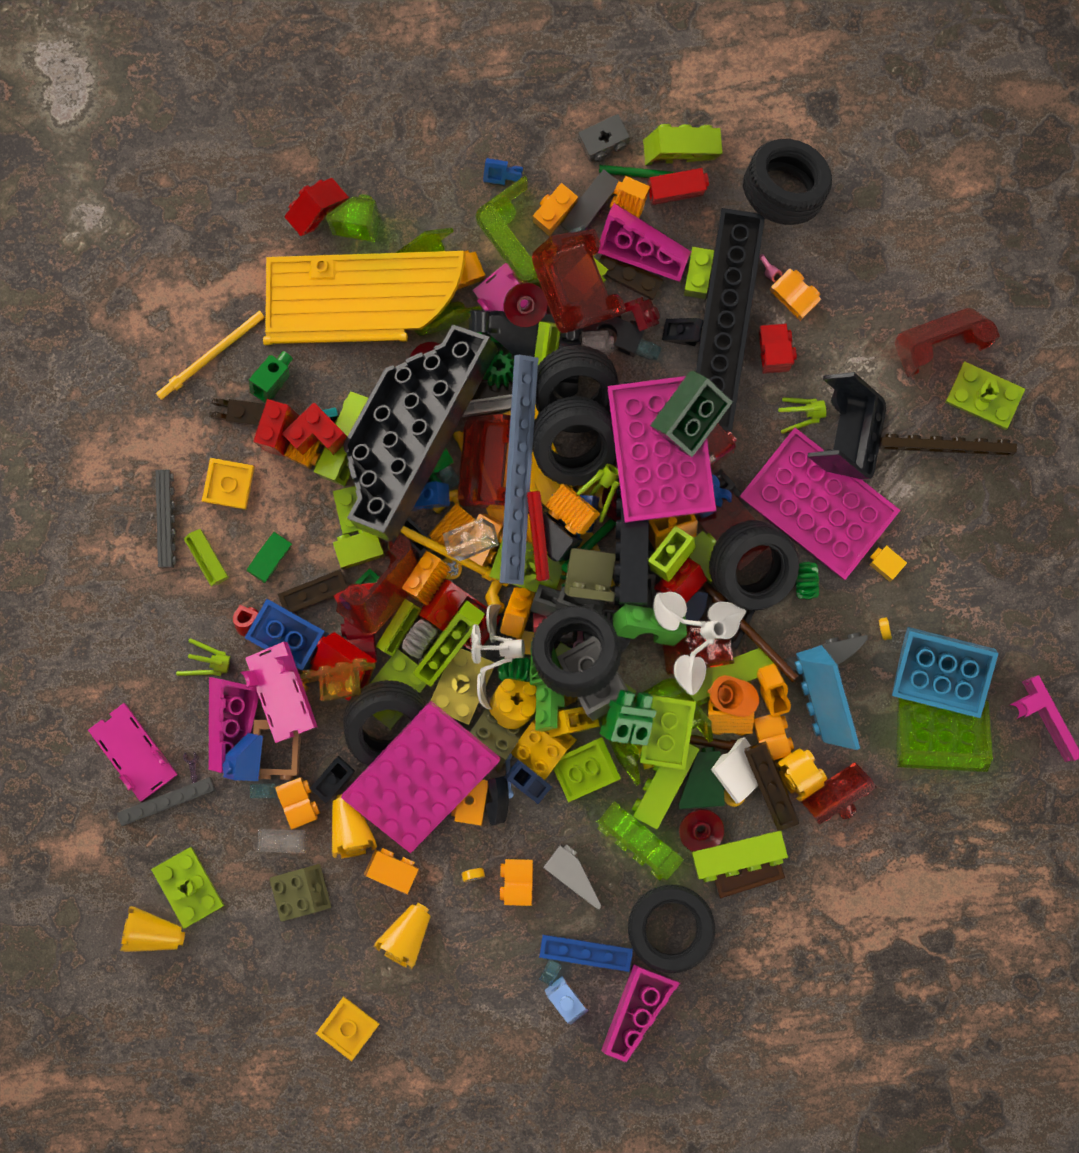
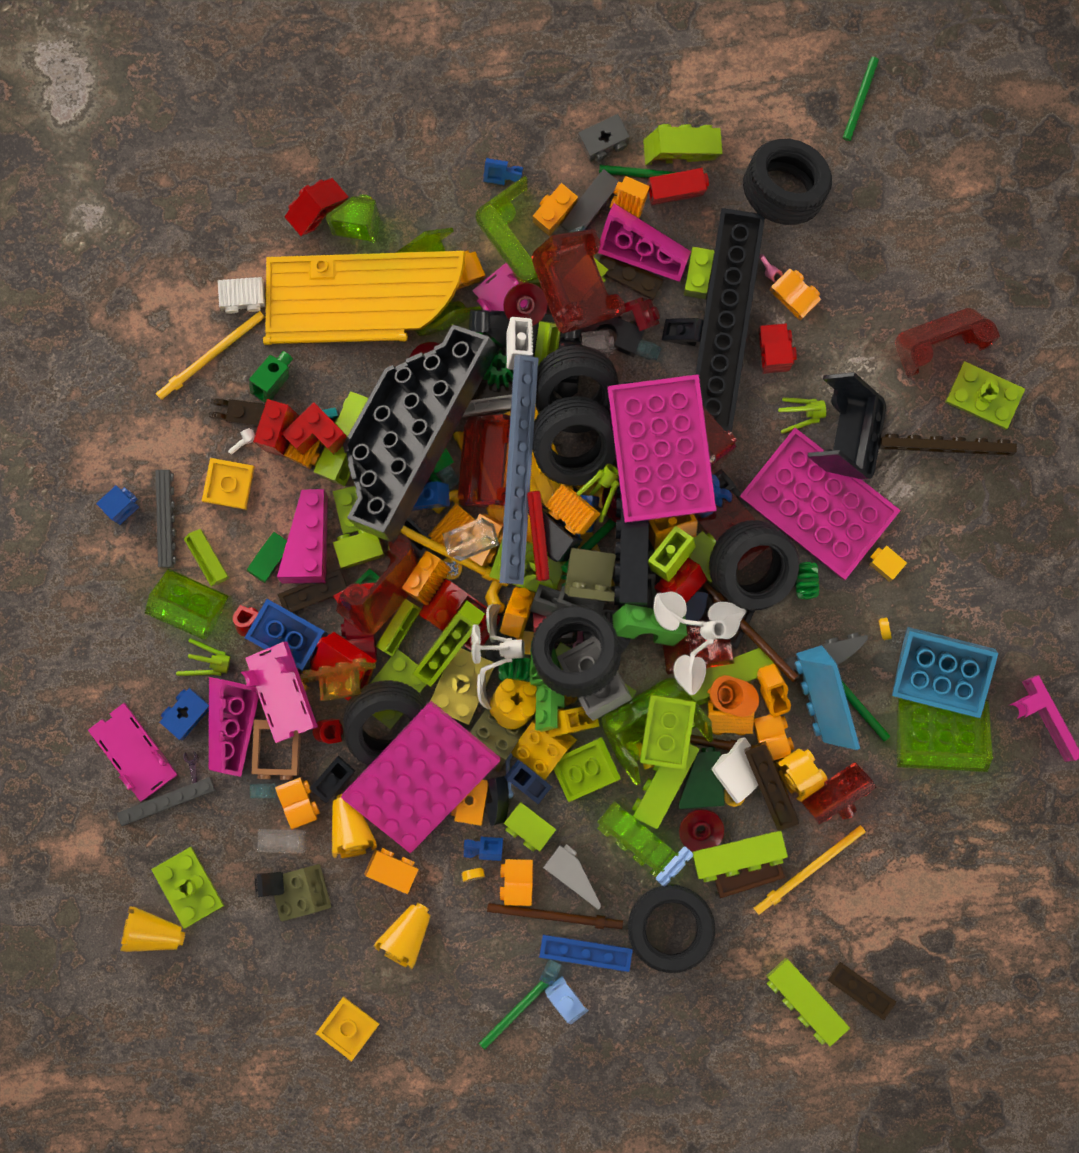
blue slope [222,733,263,781] -> none
light grey gear [402,619,438,659] -> none
green hips [599,689,656,746] -> none
dark pink wedge [601,964,680,1062] -> none
dark green slope [650,370,733,457] -> none
none -> blue brick [96,485,139,525]
none -> clear neon green slope [145,569,229,641]
none -> blue brick [159,688,209,741]
none -> white brick [218,277,266,314]
none -> white hand [228,428,255,455]
none -> black slope [254,872,284,897]
none -> dark pink wedge [277,489,328,584]
none -> red plate [313,718,343,744]
none -> blue plate [463,837,503,861]
none -> green bar [479,978,550,1050]
none -> reddish brown bar [487,903,623,929]
none -> lime brick [504,802,556,852]
none -> white brick [506,317,533,370]
none -> light blue axle [656,847,693,886]
none -> yellow bar [753,825,866,915]
none -> lime brick [766,958,850,1047]
none -> dark brown plate [827,961,897,1021]
none -> green bar [841,680,890,742]
none -> green bar [843,57,879,141]

